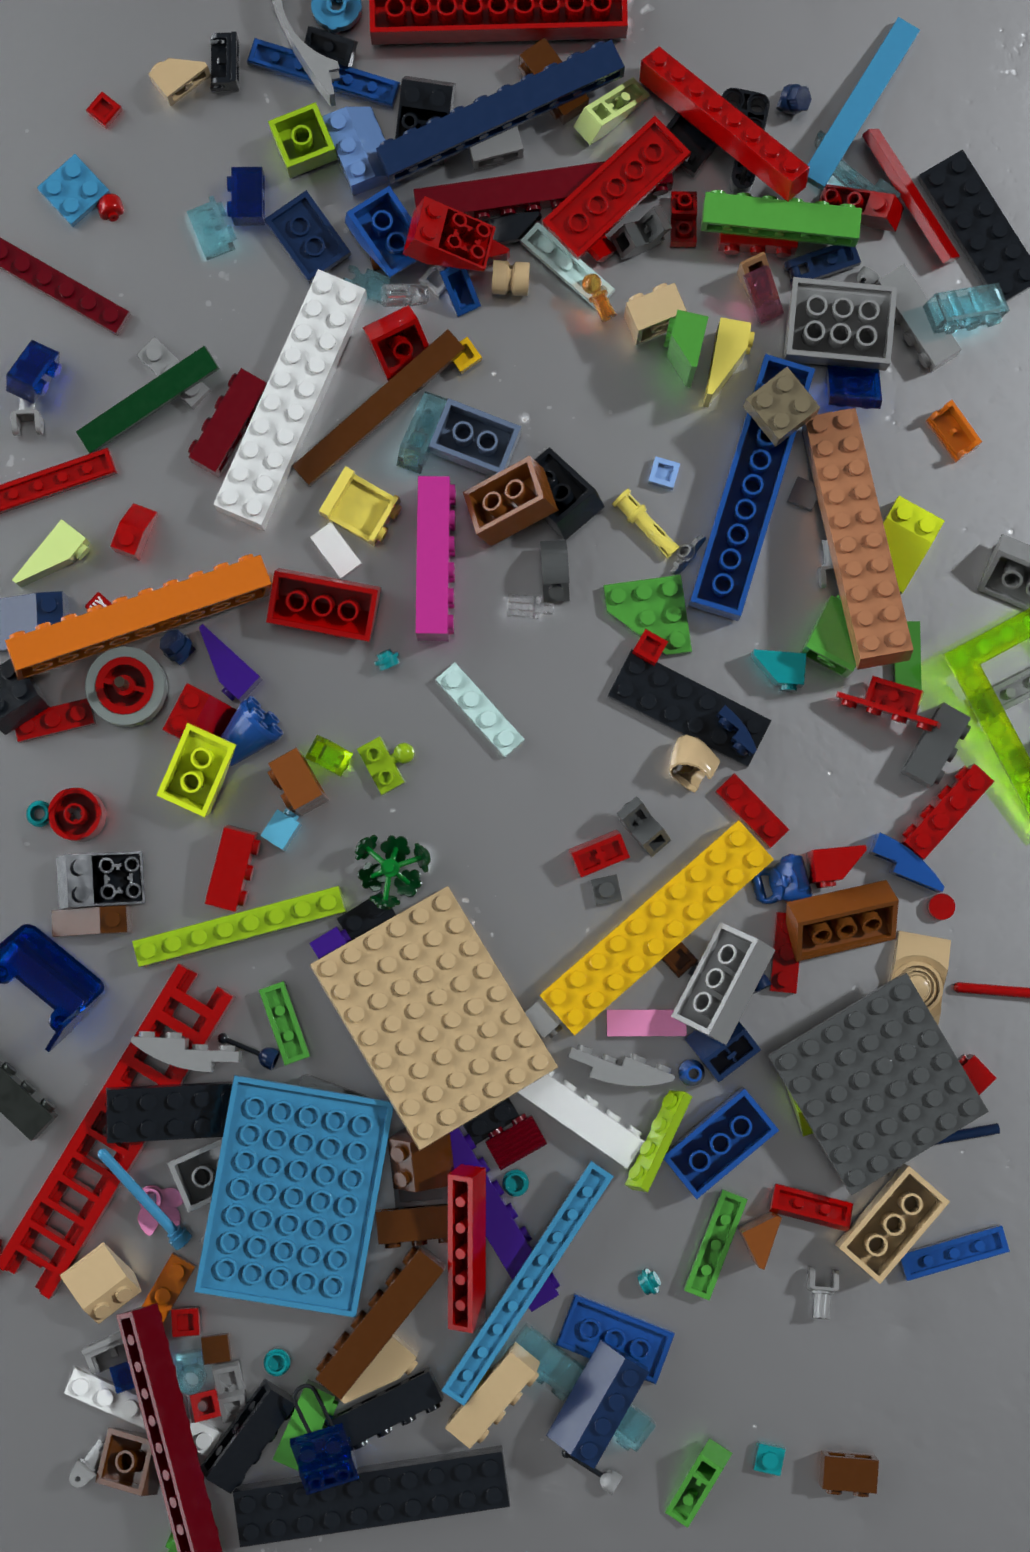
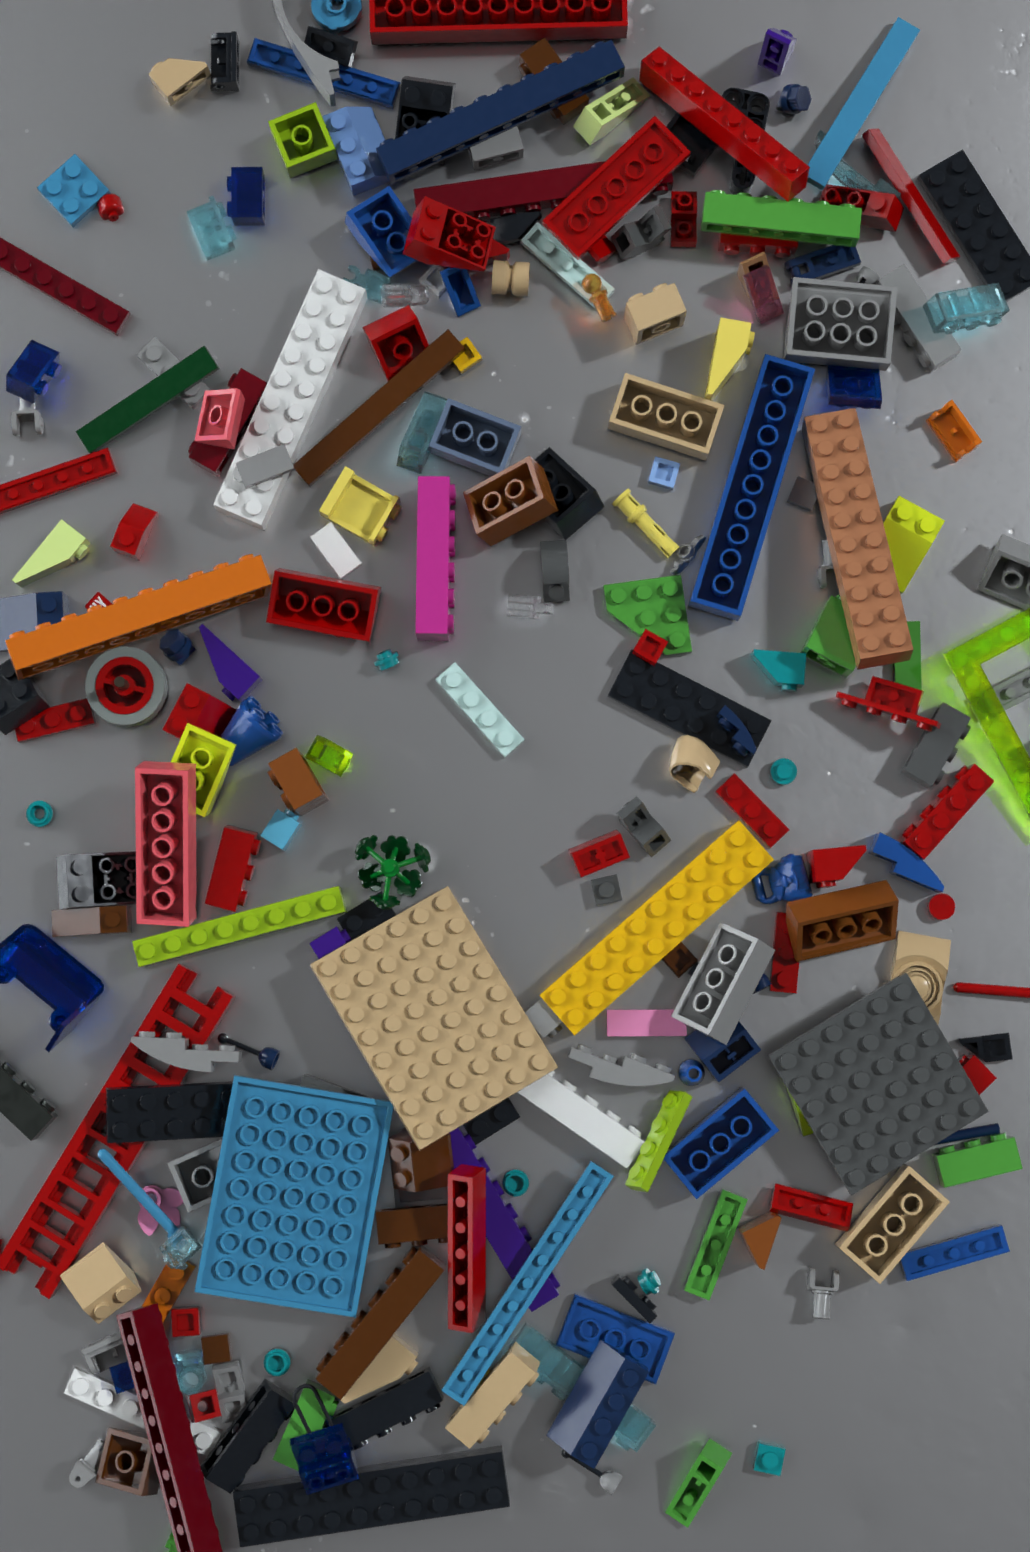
red brick [48,788,107,842] -> none
red tile [86,92,123,129] -> none
bright green plate [259,981,311,1065] -> none
dark blue plate [264,190,351,284] -> none
lime plate [357,736,415,795] -> none
dark red brick [485,1113,547,1170] -> none
bright green slope [663,309,708,388] -> none
dark tan brick [743,367,820,447] -> none
reddish brown brick [819,1451,879,1497] -> none
none -> coral brick [135,761,197,927]
none -> clear light blue bracket [159,1226,202,1270]
none -> coral slope [194,388,245,450]
none -> light grey tile [236,444,295,489]
none -> tan brick [608,373,725,461]
none -> black plate [611,1274,657,1324]
none -> dark purple slope [758,28,797,75]
none -> teal plate [770,758,797,785]
none -> bright green brick [932,1132,1023,1188]
none -> black slope [959,1032,1013,1062]

